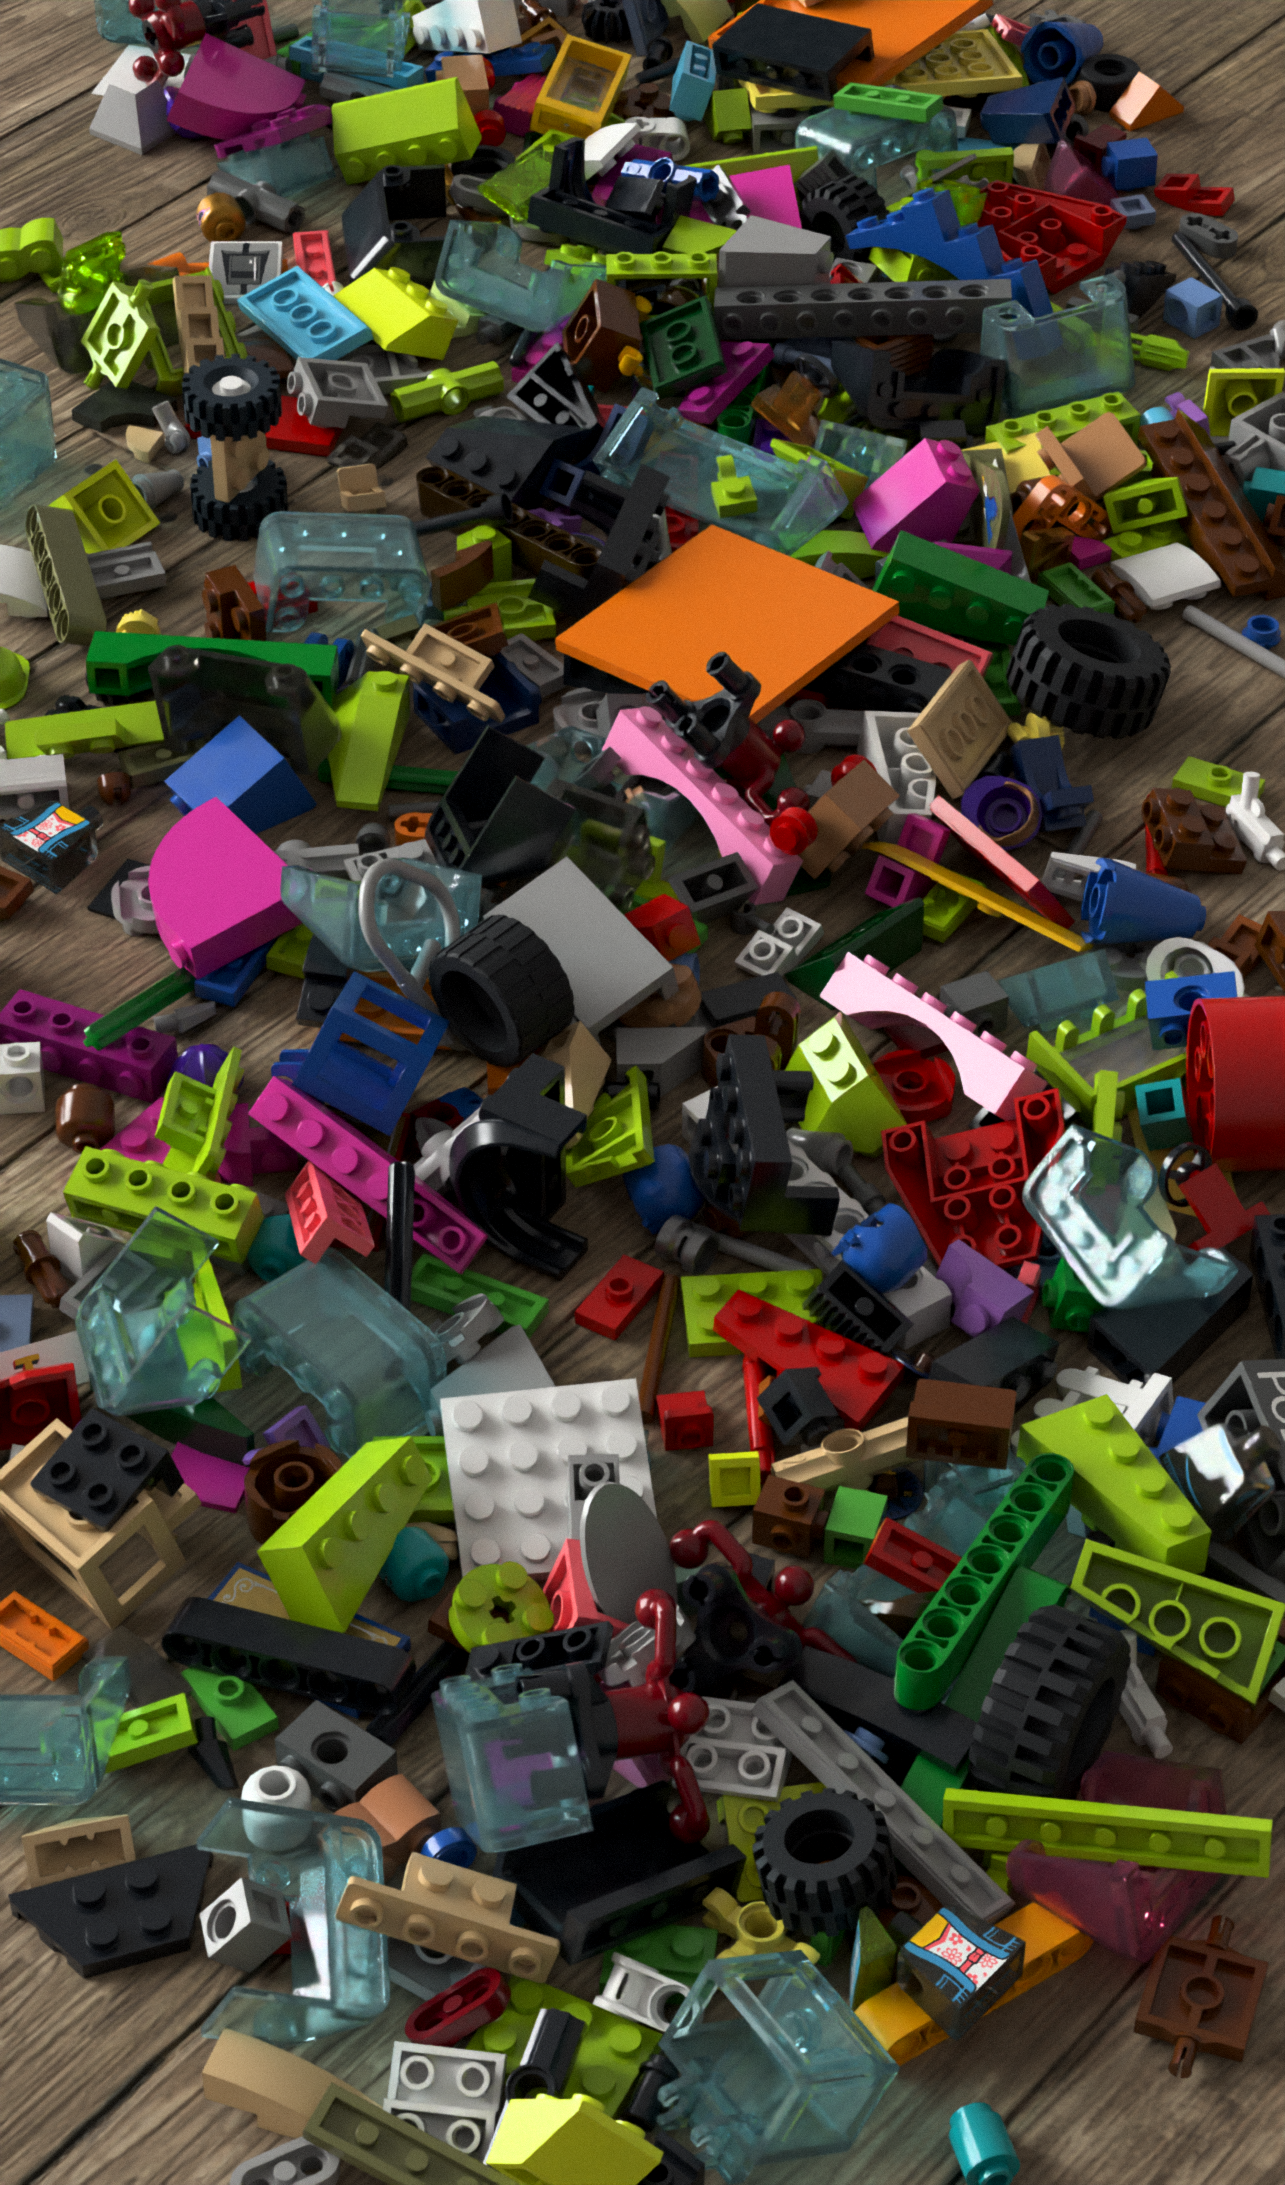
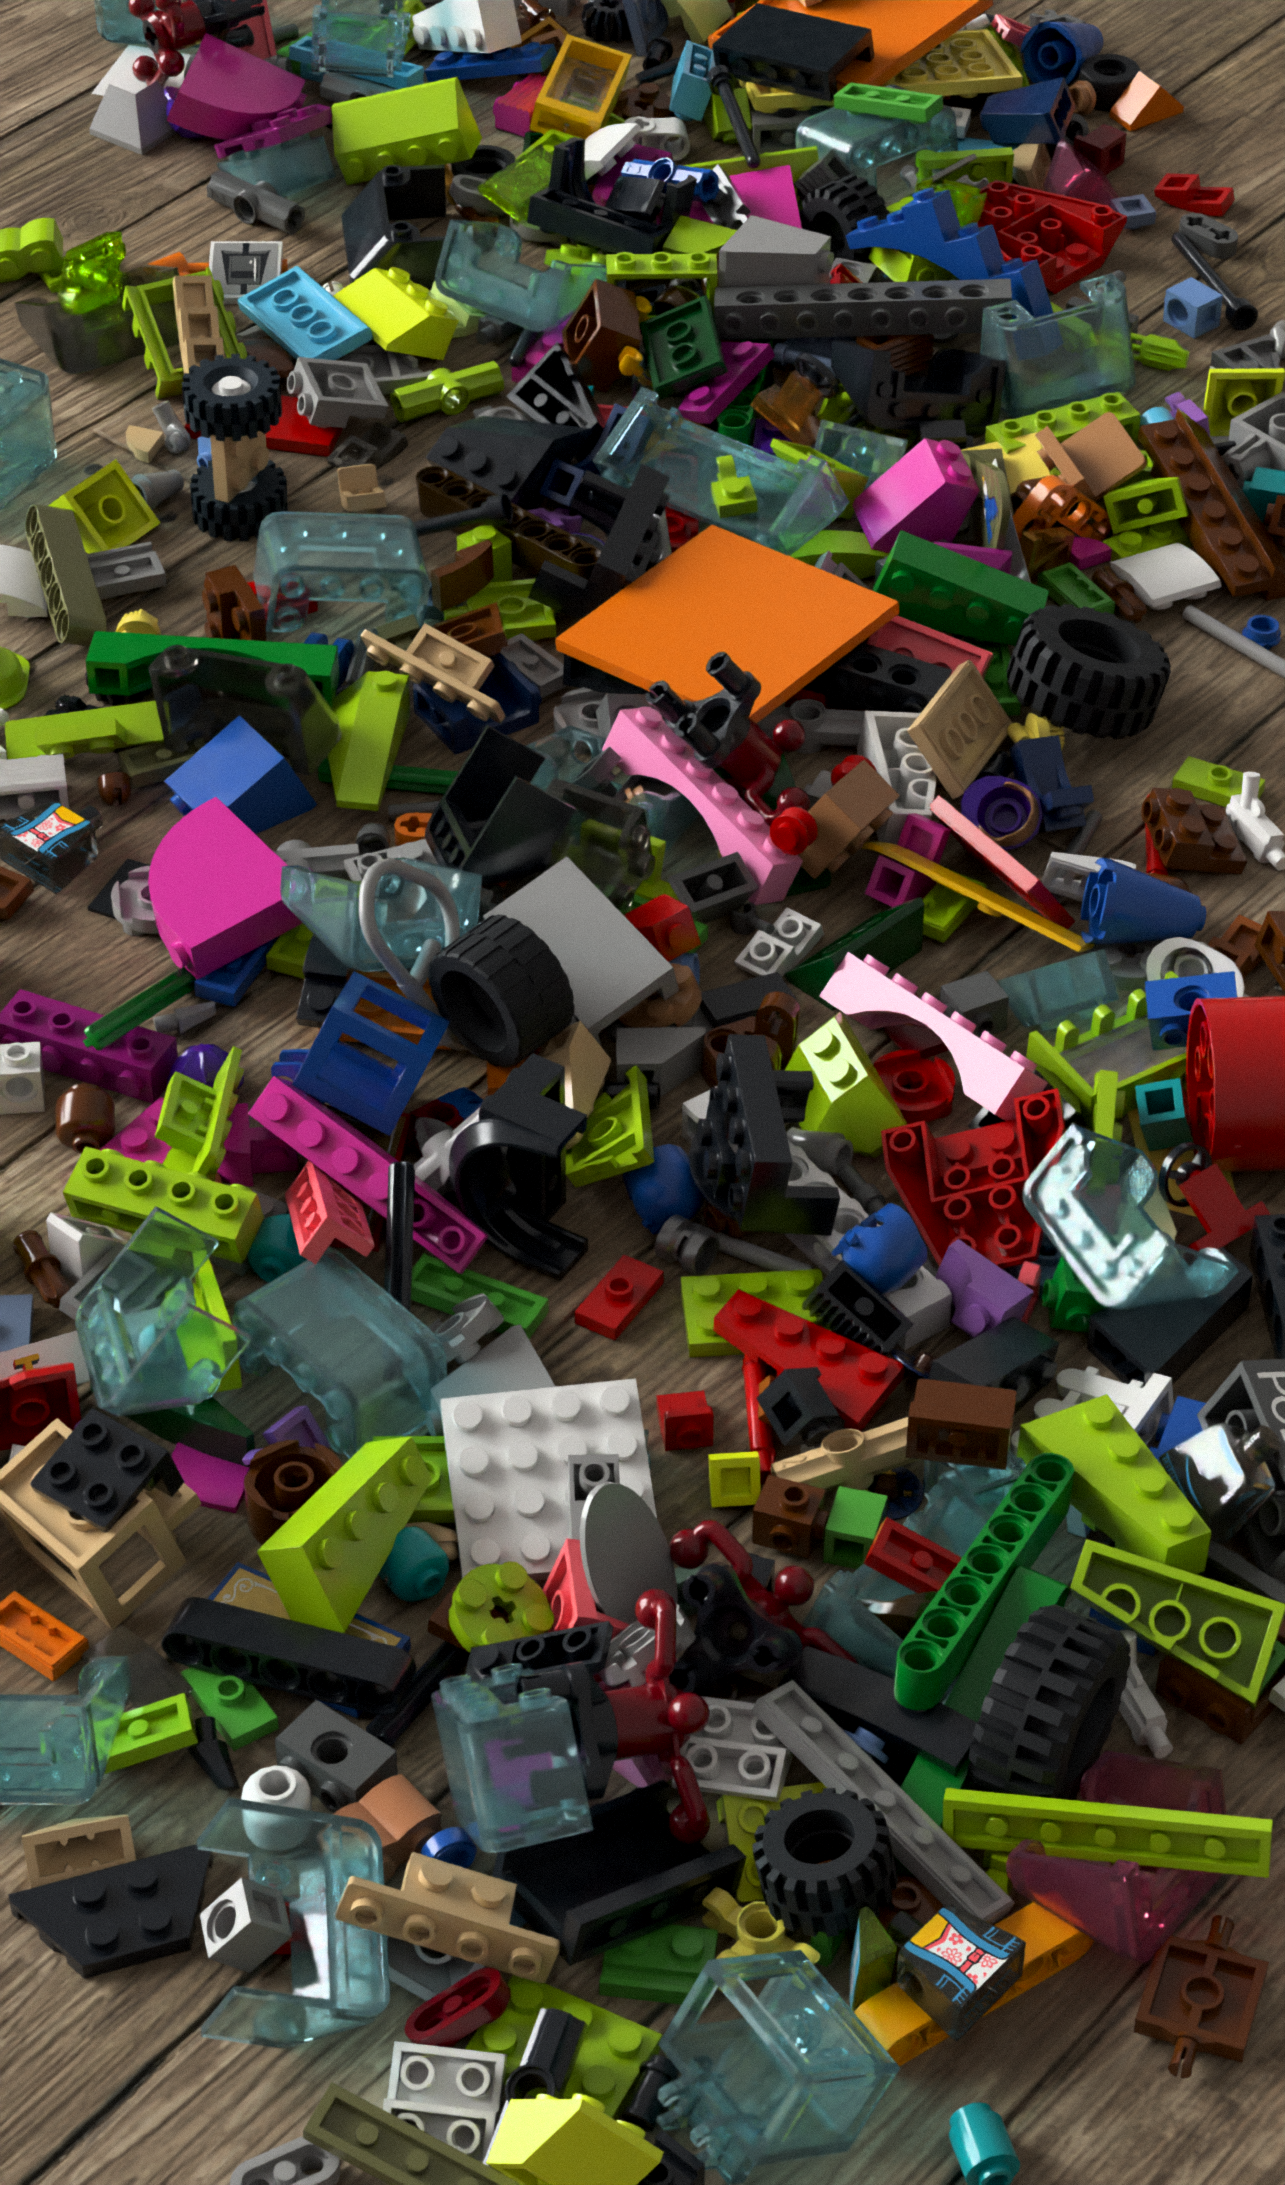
pearl dark grey tile [72,381,178,433] -> none
lime plate [81,279,160,390] -> none
pearl gold head [196,193,246,243] -> none
tan slope [202,2027,383,2139] -> none
coral tile [293,230,336,292] -> none
medium nougat brick [436,54,506,146] -> none
white piece [593,1952,705,2036] -> none
reddish brown bar [638,1274,681,1424] -> none
blue brick [1101,137,1158,191] -> none
black slope [1102,260,1177,319] -> none
none -> black piece [707,65,761,169]

